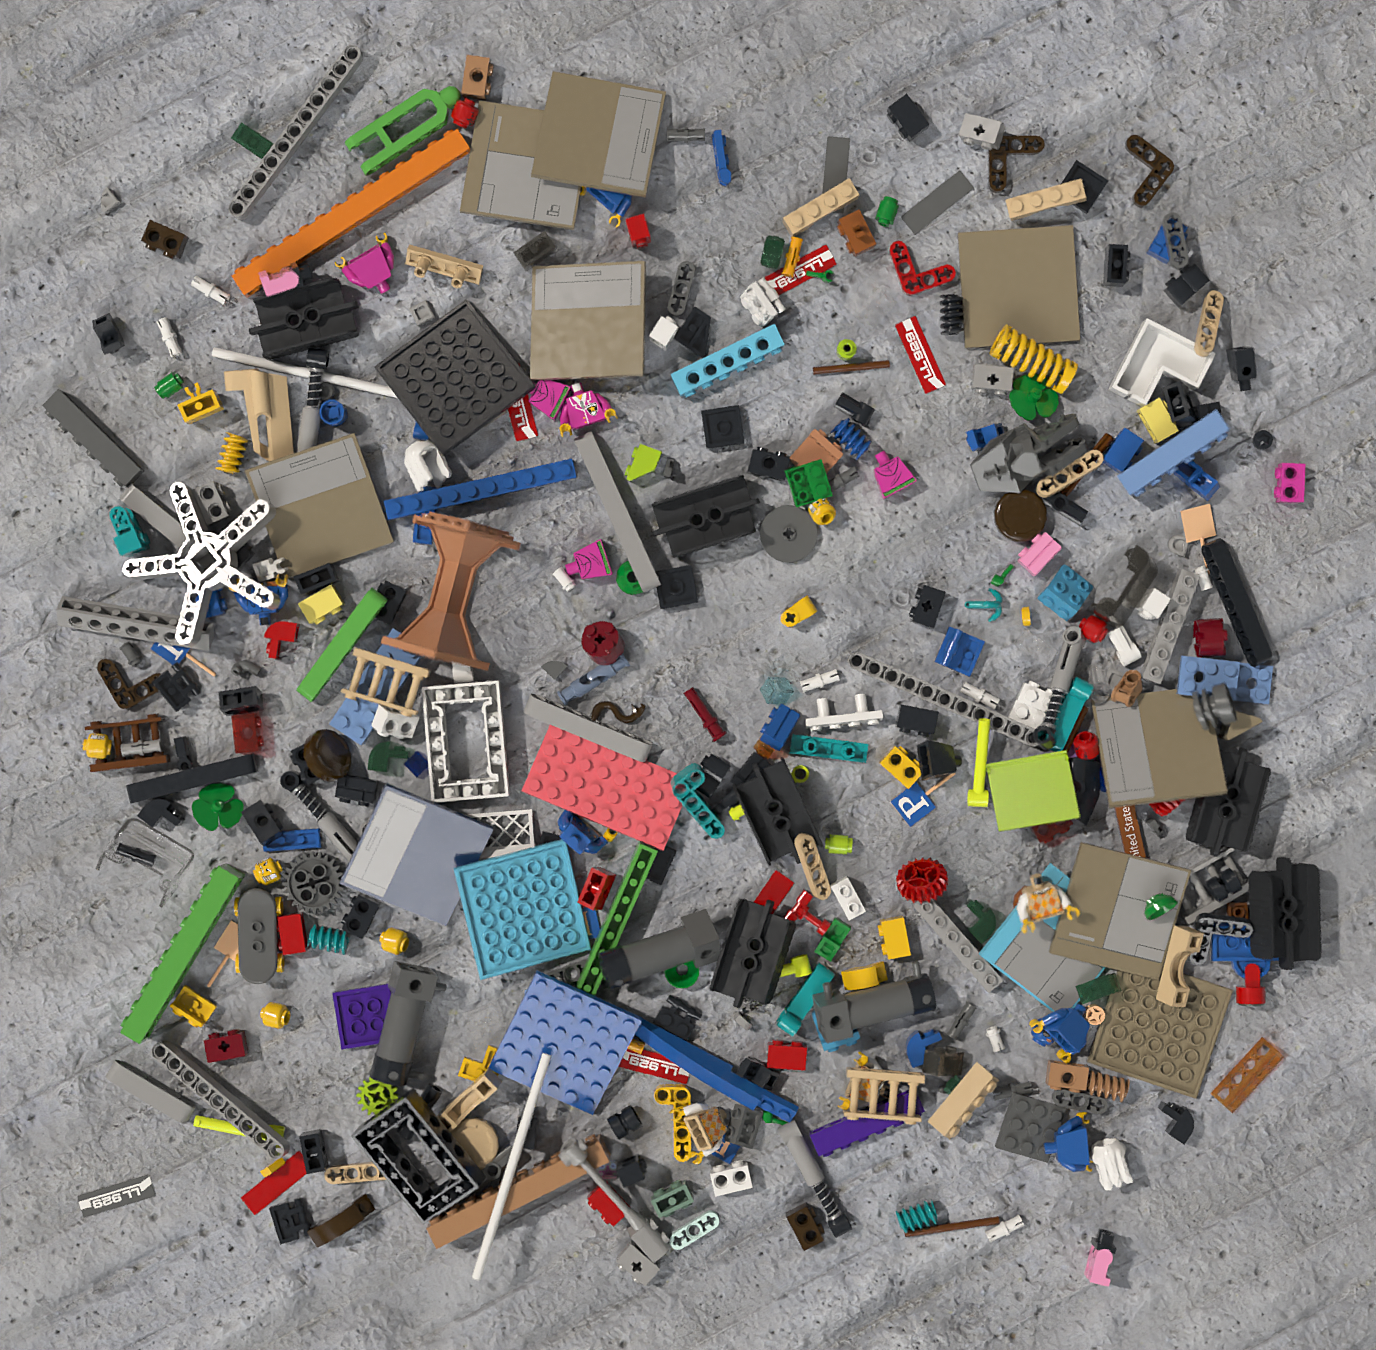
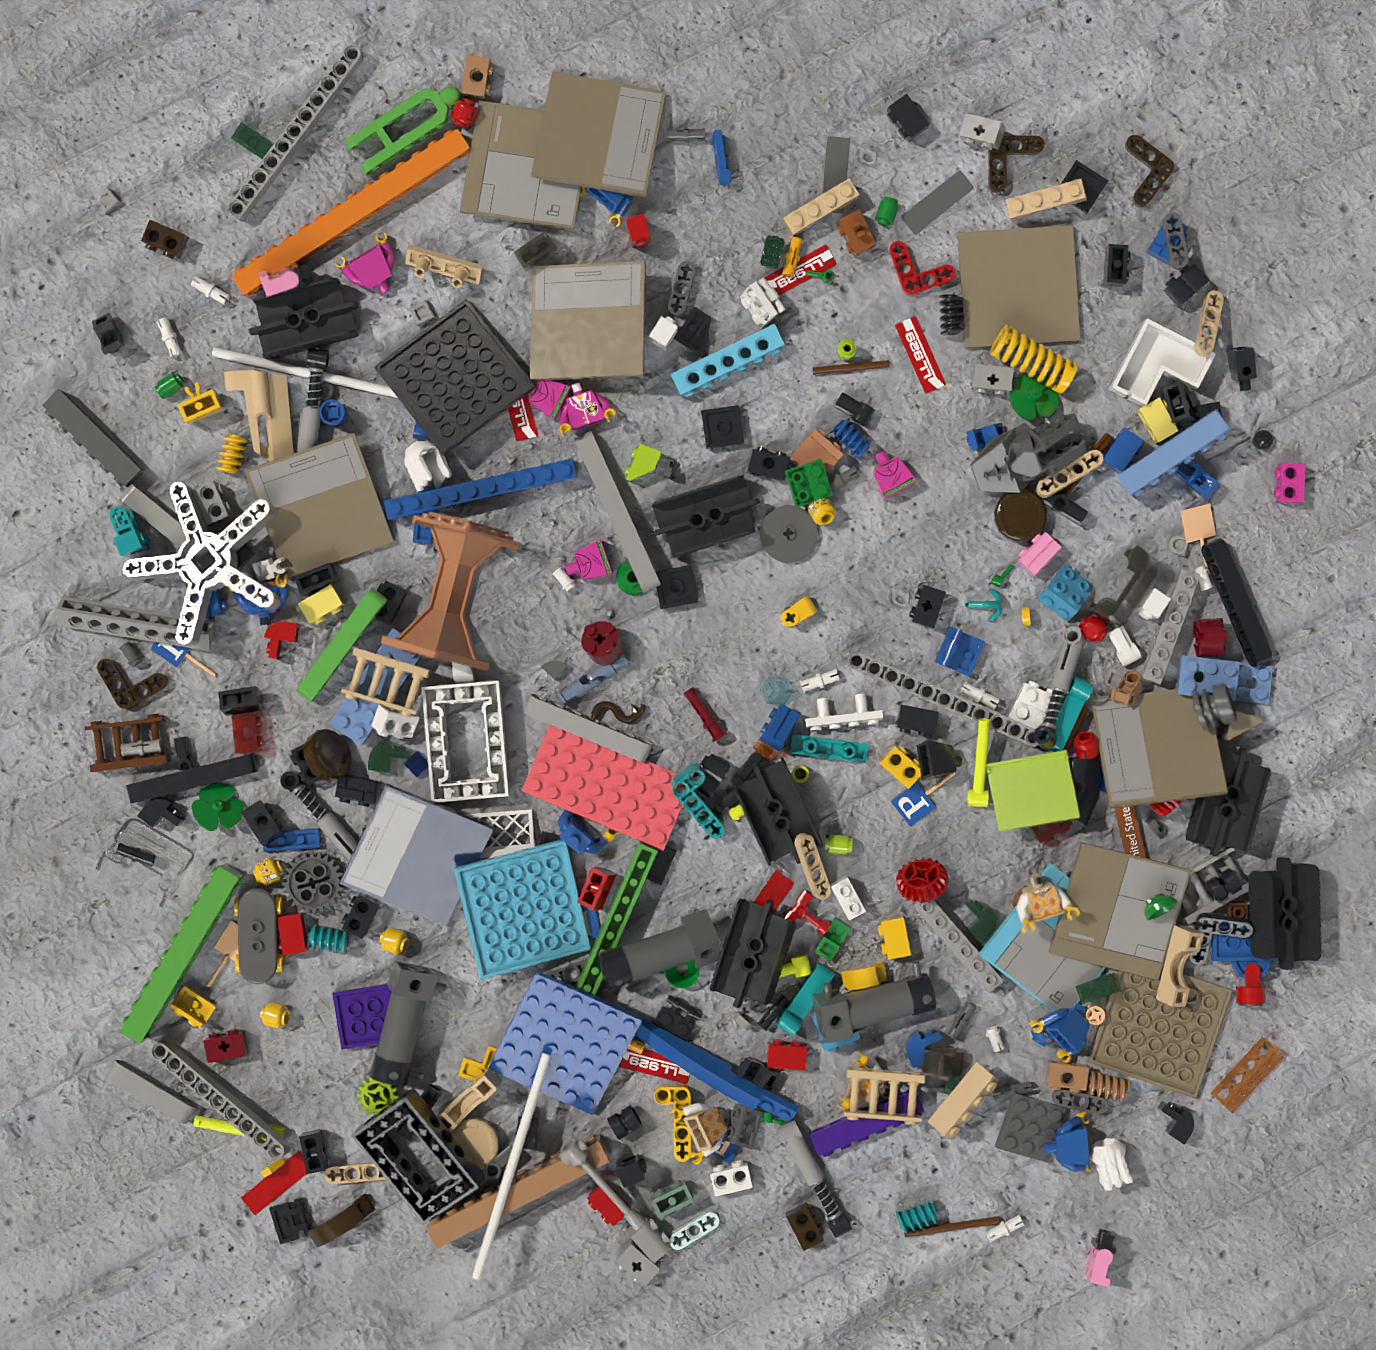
dark grey sticker [77,1175,155,1218] -> none
yellow head [83,733,112,759] -> none
black plate [151,662,201,712] -> none
dark grey arm [231,660,261,676] -> none
none -> black pin [757,994,791,1031]

